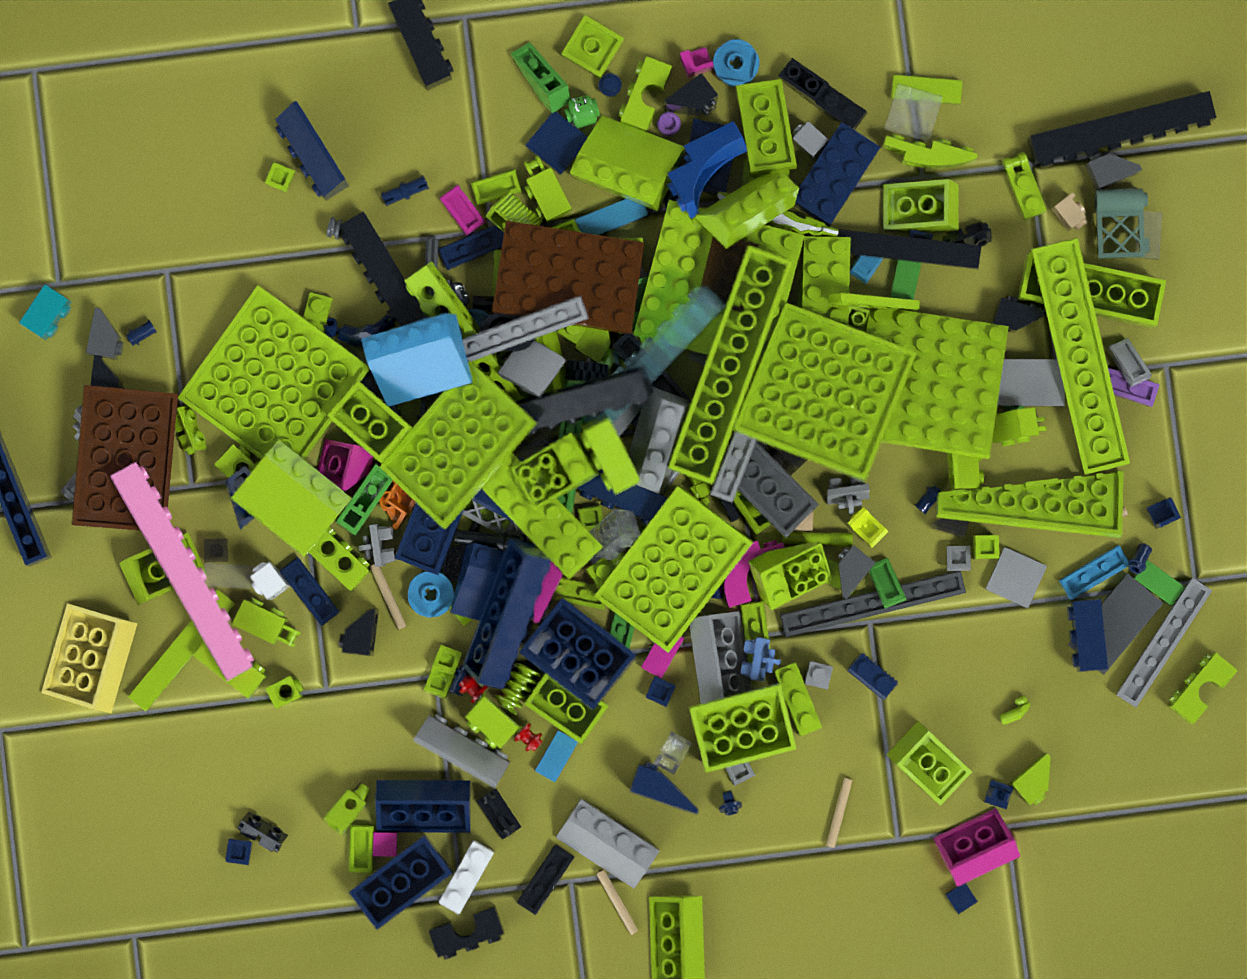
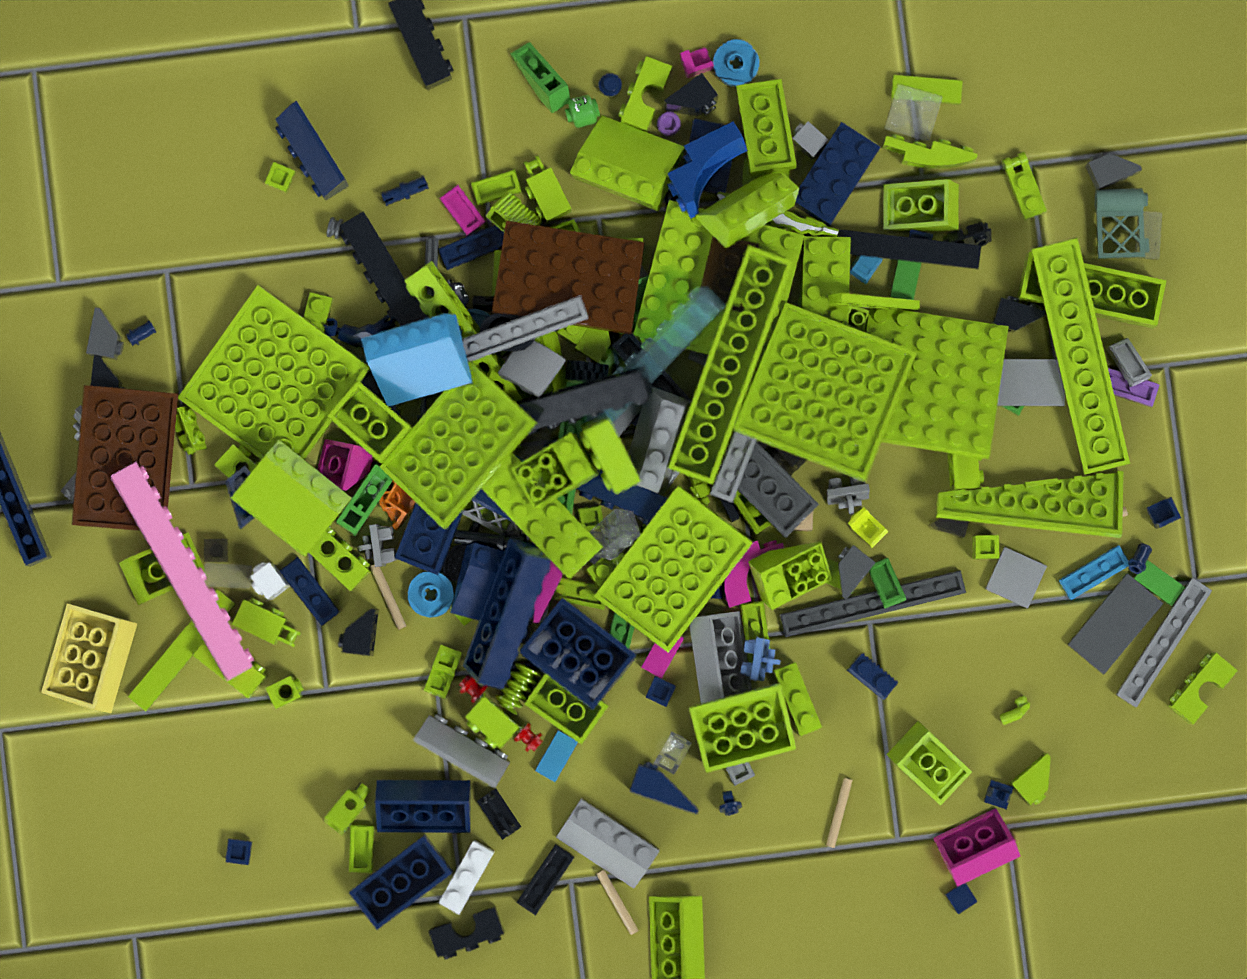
teal brick [19,285,72,340] -> none
black hinge [237,811,288,853] -> none
dark pink tile [373,832,398,857] -> none
dark blue pin [449,665,472,696] -> none
dark blue tile [525,111,588,175] -> none
lime plate [561,15,624,79] -> none
dark azure tile [575,199,648,235] -> none
black slope [778,58,867,130] -> none
lime piece [782,531,853,547] -> none
light grey brick [804,661,833,690] -> none
dark blue pin [914,484,942,515] -> none
light grey plate [947,546,971,571] -> none
lime brick [992,407,1047,447] -> none
black brick [1027,91,1217,168] -> none
tan brick [1052,193,1087,231] -> none
dark blue brick [1067,599,1108,672] -> none

